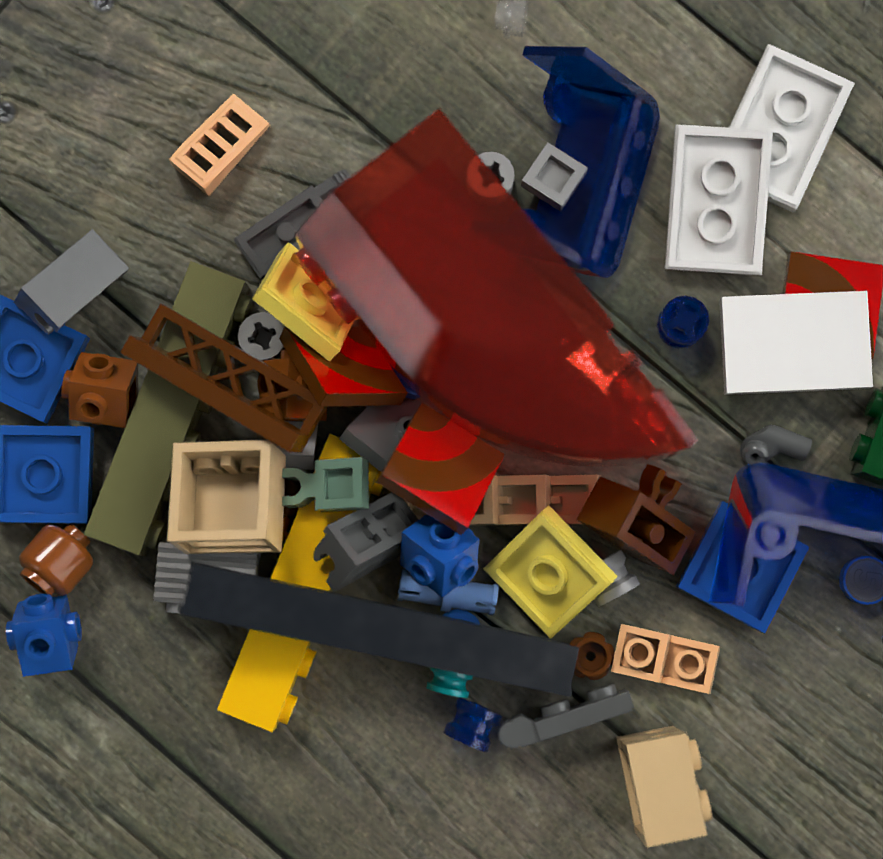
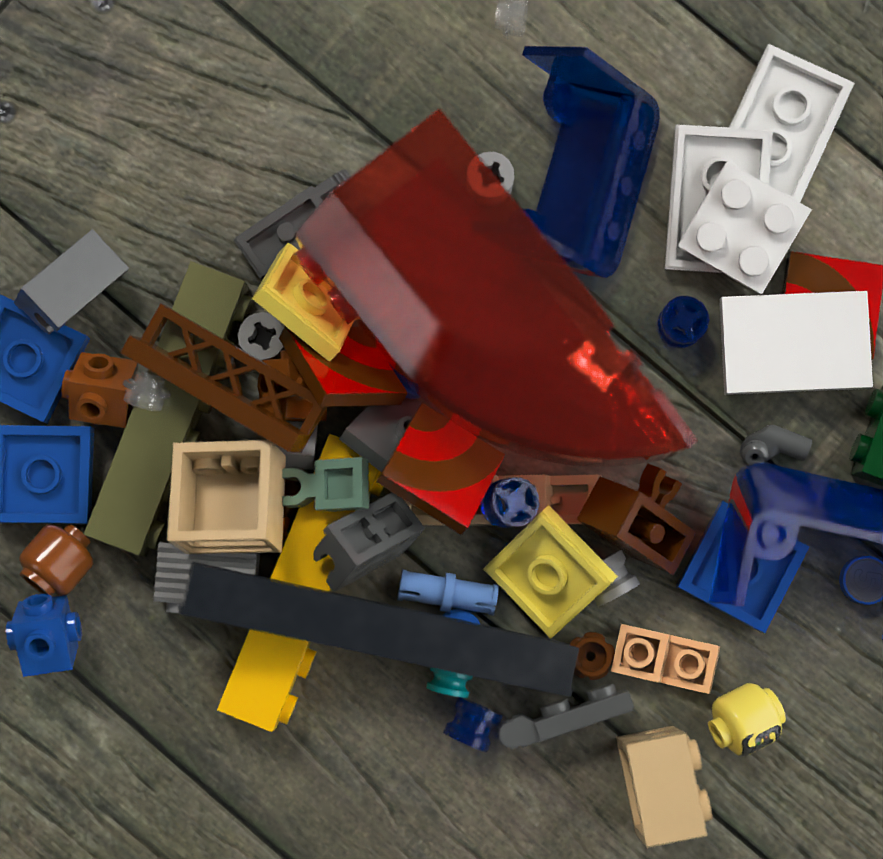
light nougat slope [169,94,270,196] -> none
blue brick [400,514,480,598] -> none
light grey plate [521,143,588,212] -> none
none -> clear plate [123,372,171,411]
none -> clear blue wheel [481,477,540,528]
none -> white plate [677,161,812,295]
none -> light yellow head [708,683,786,757]

